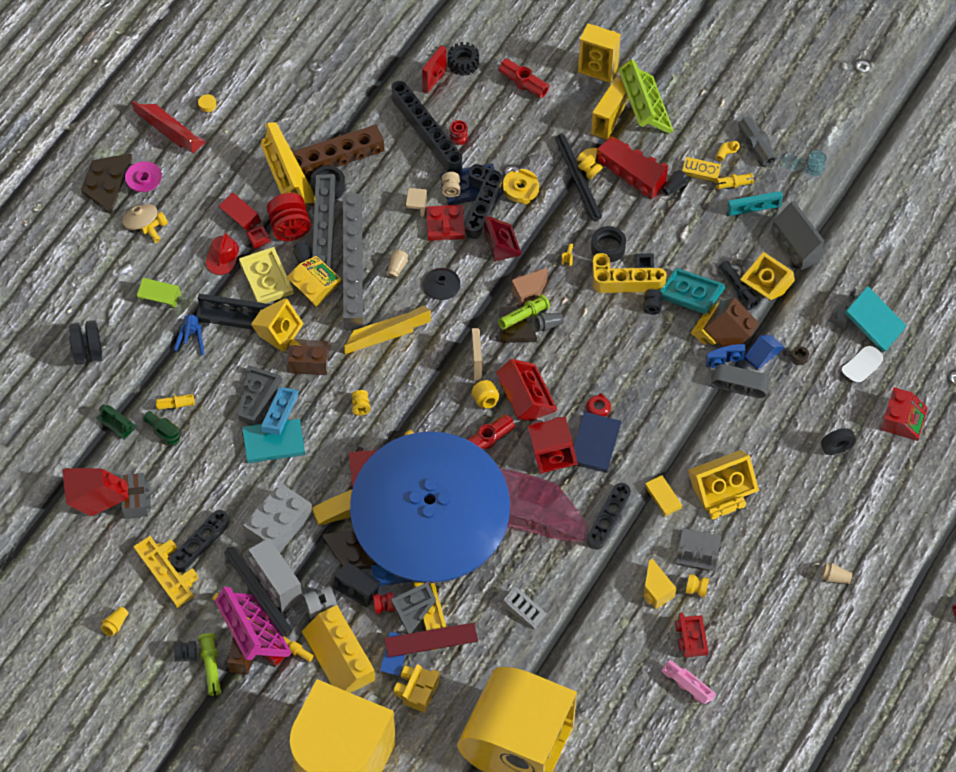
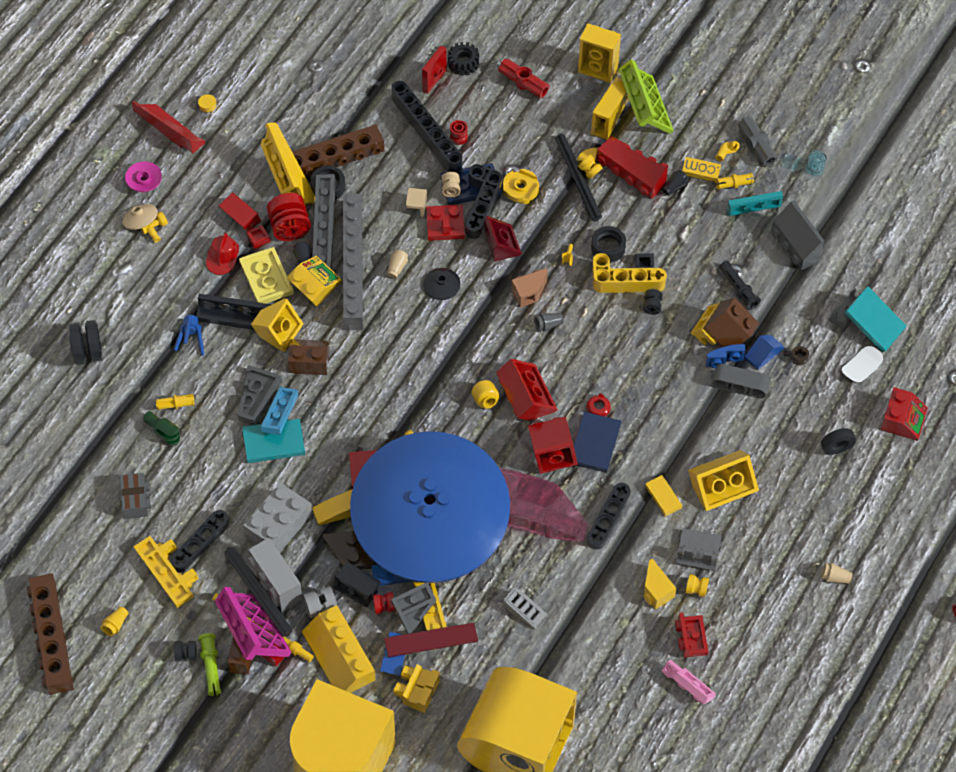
red slope [62,468,129,517] -> none
dark brown wing [81,154,133,214] -> none
dark green hinge [96,404,137,440] -> none
lime hinge [137,278,181,308] -> none
yellow wedge [344,305,431,354] -> none
yellow bush [351,390,371,416] -> none
red piece [467,414,515,450] -> none
tan tile [472,328,482,381] -> none
lime pin [498,294,550,330] -> none
dark brown wing [499,307,537,343] -> none
teal tile [660,268,725,314] -> none
yellow axle [708,496,746,519] -> none
yellow slope [740,252,795,301] -> none
none -> reddish brown brick [26,573,74,695]

